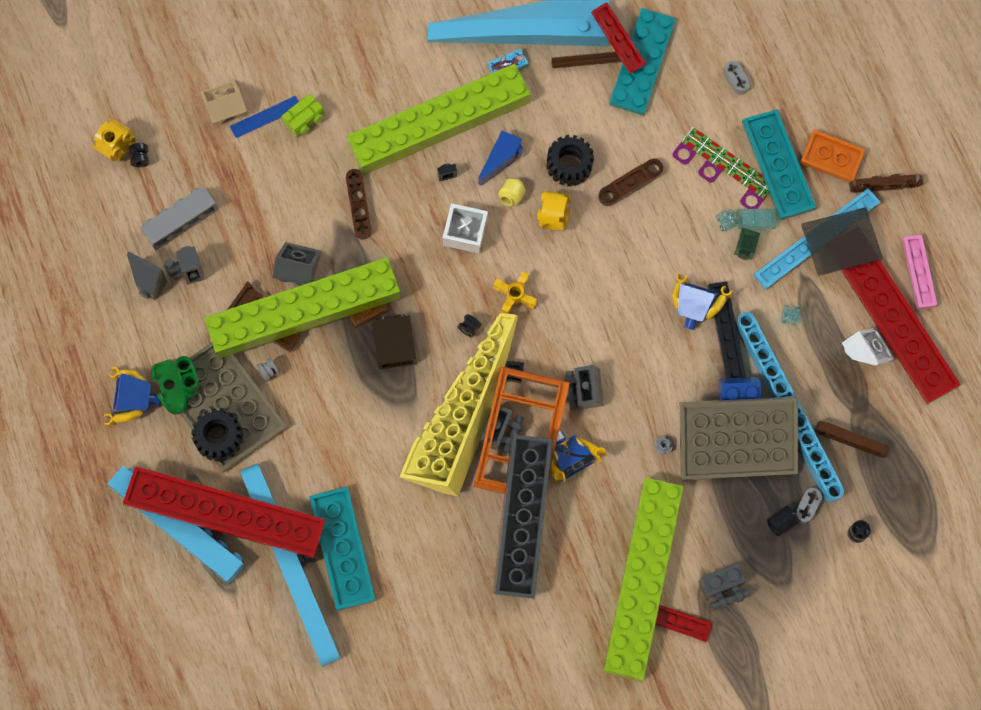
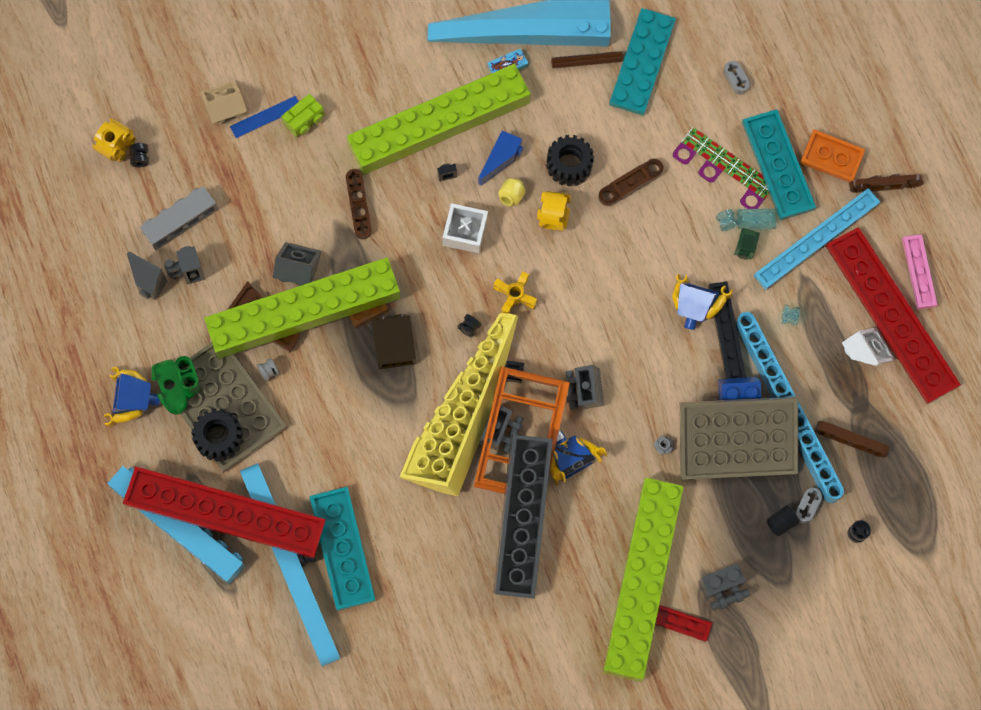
red tile [591,2,646,74] -> none
clear smoke piece [801,207,883,276] -> none

